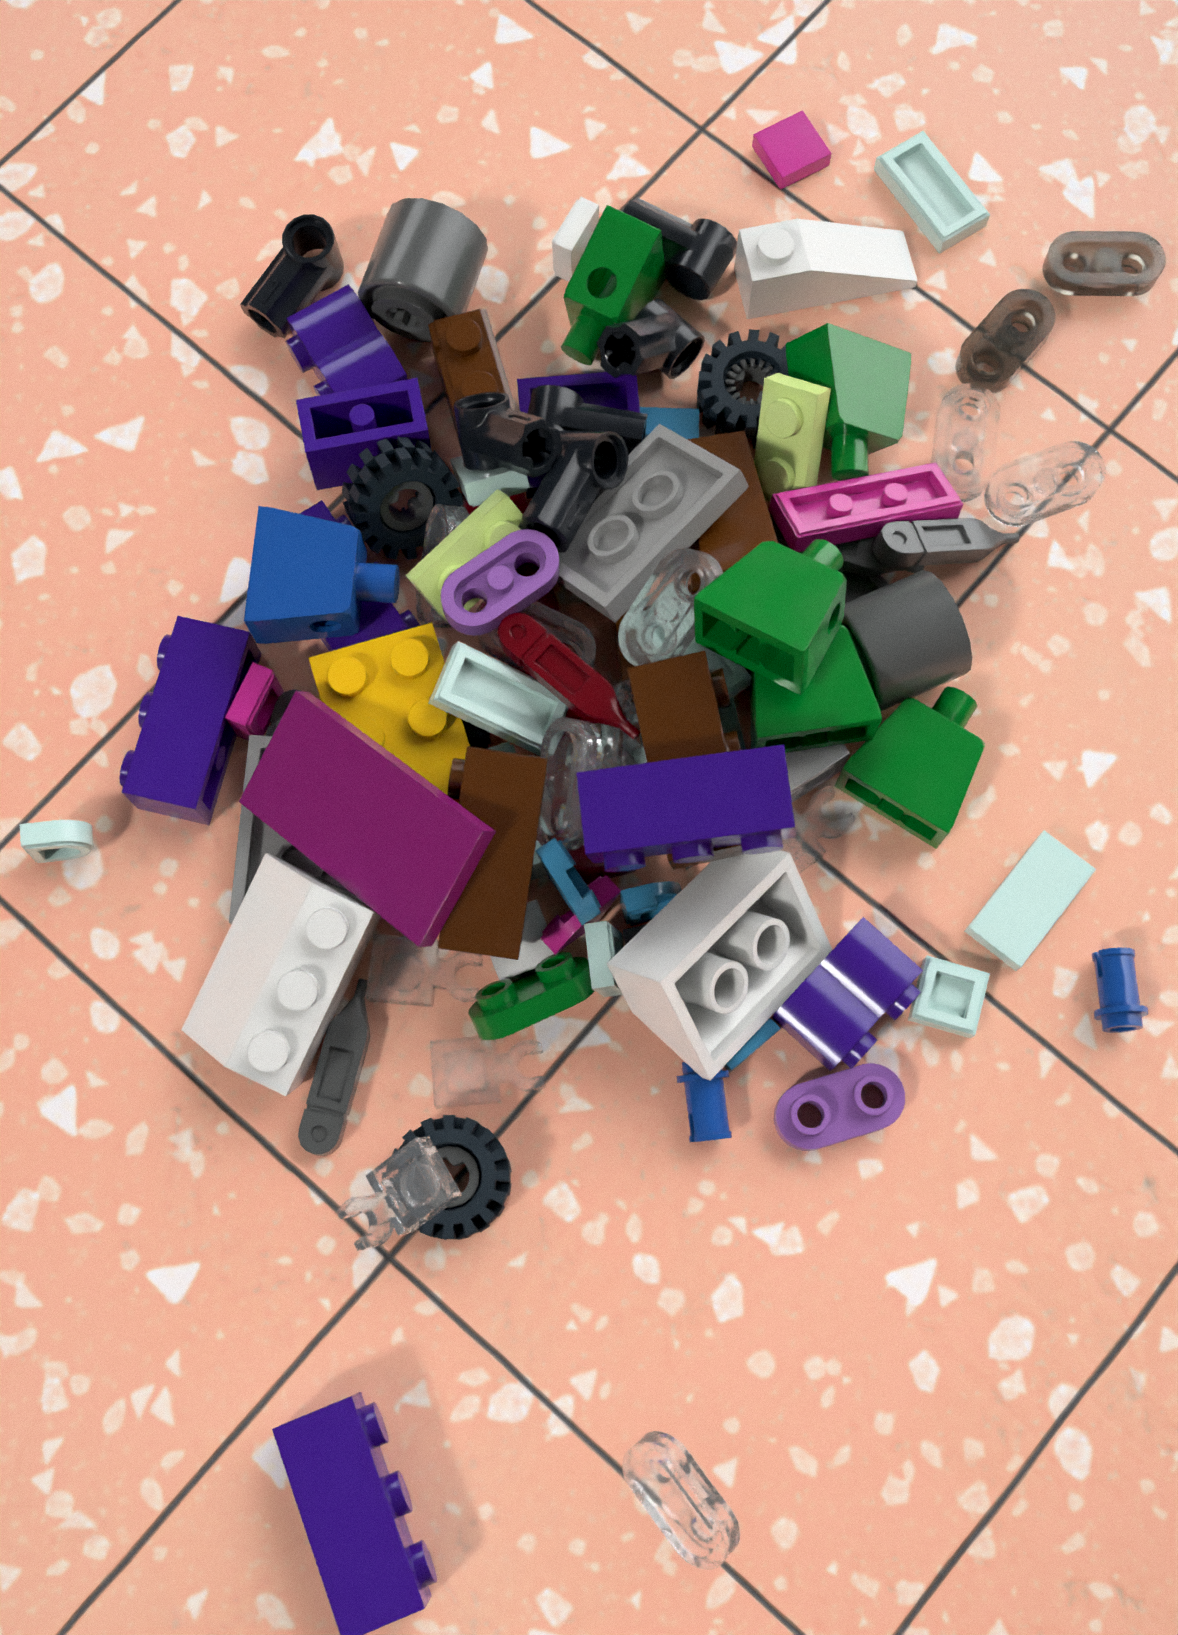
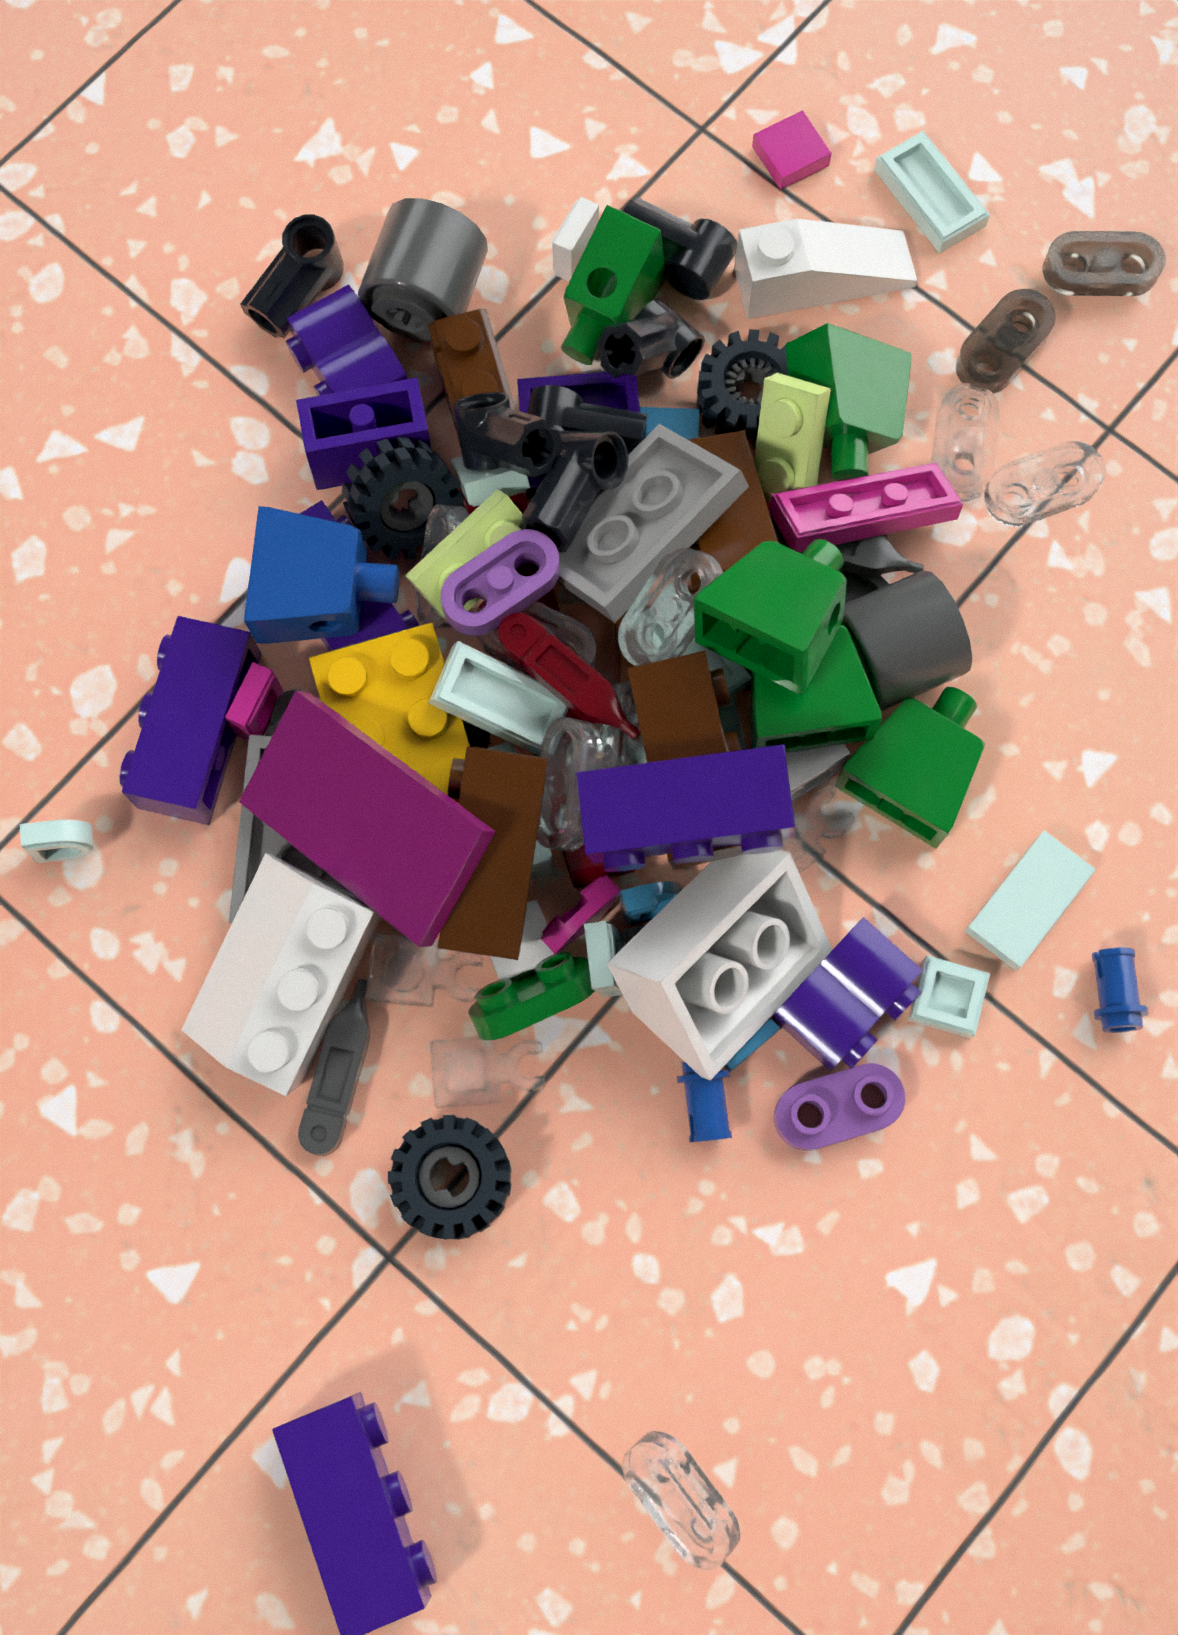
clear plate [337,1136,463,1251] -> none
dark azure tile [535,838,601,925] -> none
piece [871,518,1020,567] -> none

